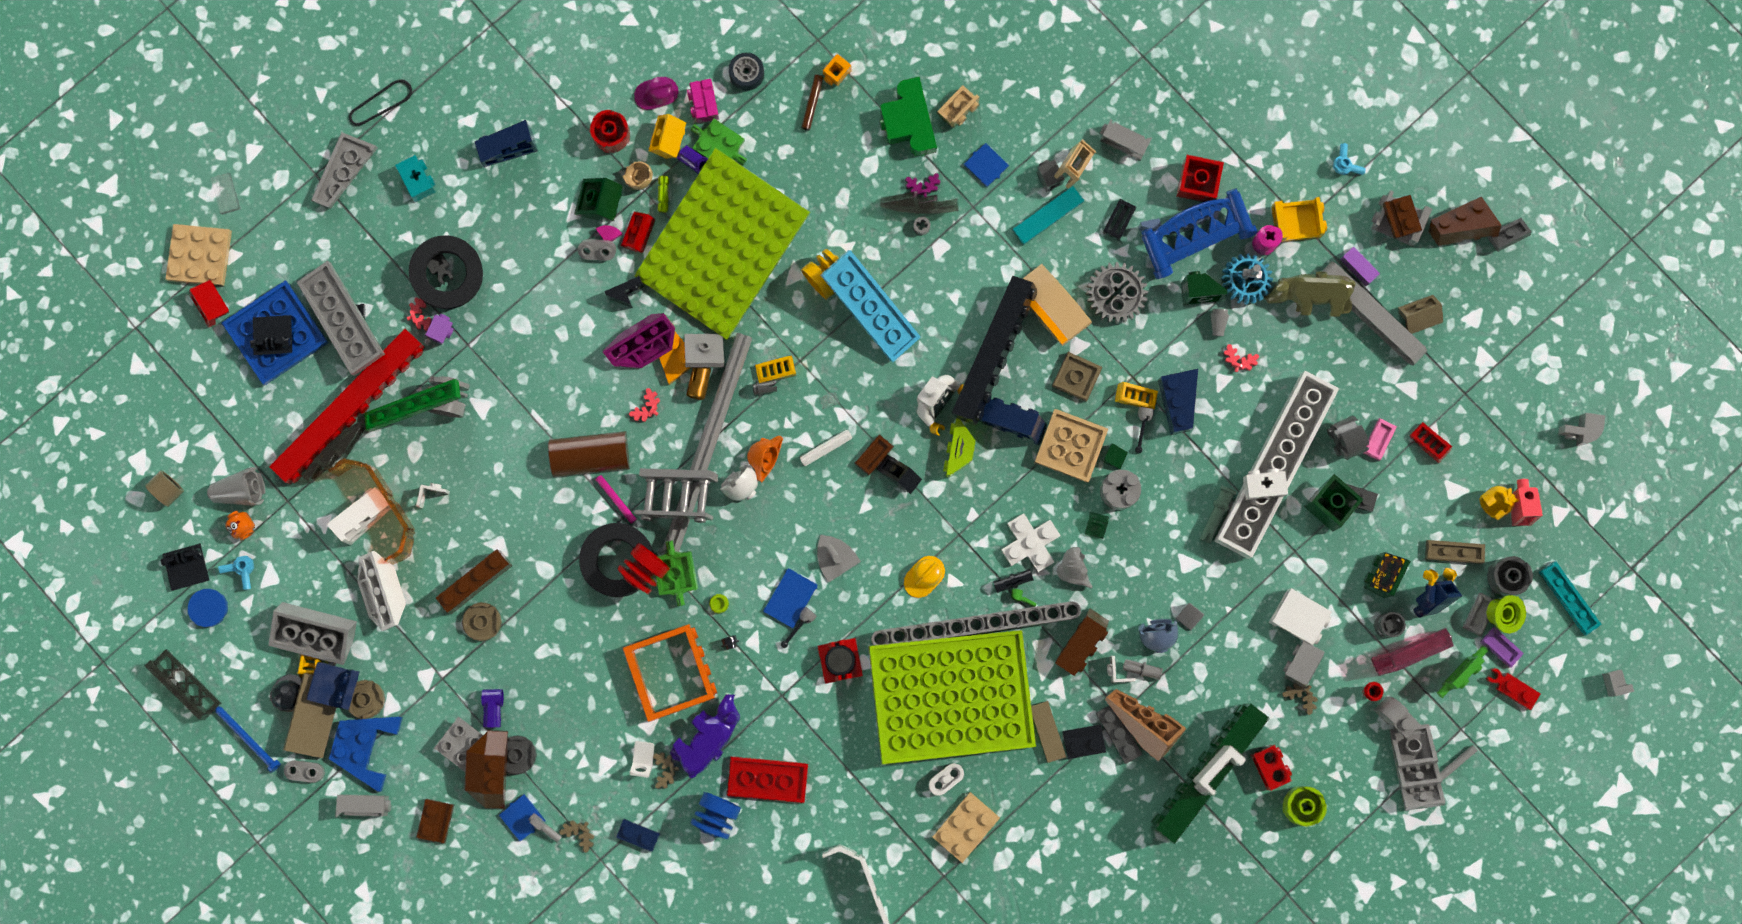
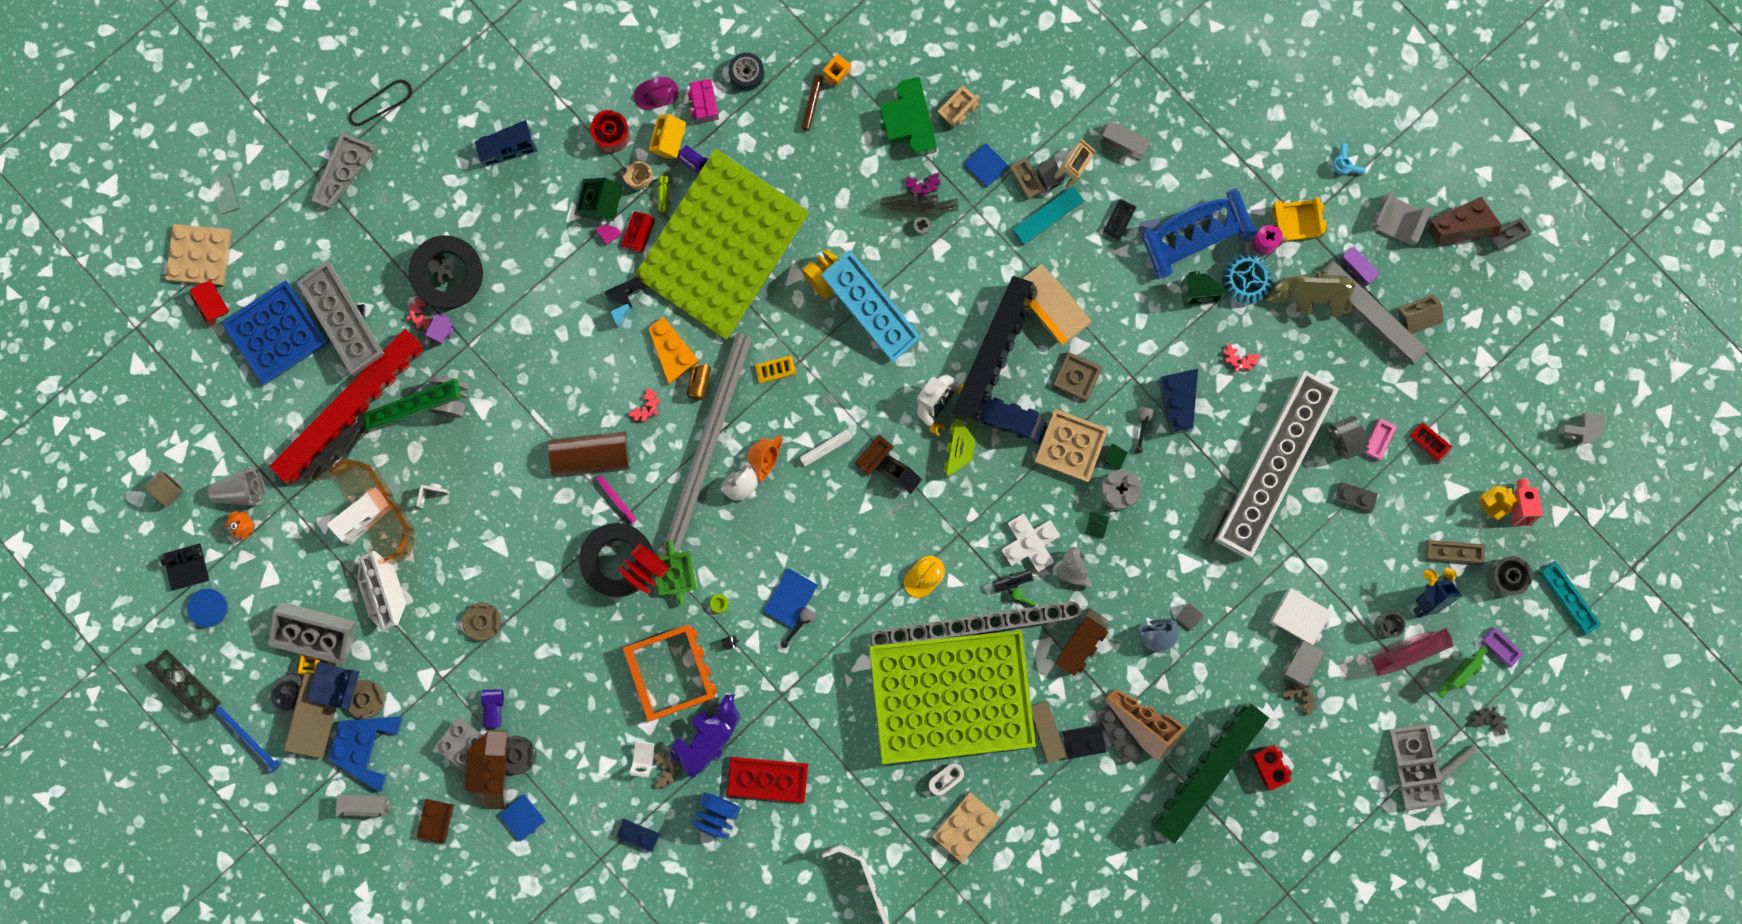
medium azure piece [219,556,254,590] -> none
black hinge [250,315,293,355] -> none
light grey plate [284,760,325,783] -> none
teal brick [395,155,436,202] -> none
reddish brown brick [436,549,513,614] -> none
light grey bar [529,813,561,842] -> none
dark tan animal [559,820,595,853] -> none
light grey plate [578,239,616,261] -> none
magenta wedge [603,313,675,368] -> none
light grey fence [634,468,718,523] -> none
light grey plate [684,334,724,367] -> none
bright green plate [690,119,747,166] -> none
dark grey pin [752,380,777,396] -> none
light grey shield [817,535,861,582] -> none
piece [818,638,863,684] -> none
light grey gear [1086,262,1148,324] -> none
white bracket [1107,656,1136,683] -> none
yellow slope [1115,382,1158,410] -> none
light grey axle [1123,659,1163,680] -> none
red brick [1176,155,1224,202] -> none
white panel [1193,746,1246,796] -> none
light grey cone [1210,309,1229,336] -> none
light grey bar [1242,264,1262,280] -> none
white brick [1243,468,1288,500] -> none
lime brick [1283,786,1327,827] -> none
dark green slope [1304,474,1364,532] -> none
red cone [1362,682,1384,701] -> none
slope [1363,552,1411,598] -> none
light grey brick [1374,696,1420,738] -> none
reddish brown plate [1383,195,1422,239] -> none
light grey tile [1463,593,1494,636] -> none
lime piece [1486,595,1526,634] -> none
red plate [1486,668,1541,710] -> none
light grey panel [1602,670,1634,697] -> none
none -> medium azure slope [611,304,631,328]
none -> dark tan plate [1009,157,1045,200]
none -> dark grey animal [1471,706,1508,735]

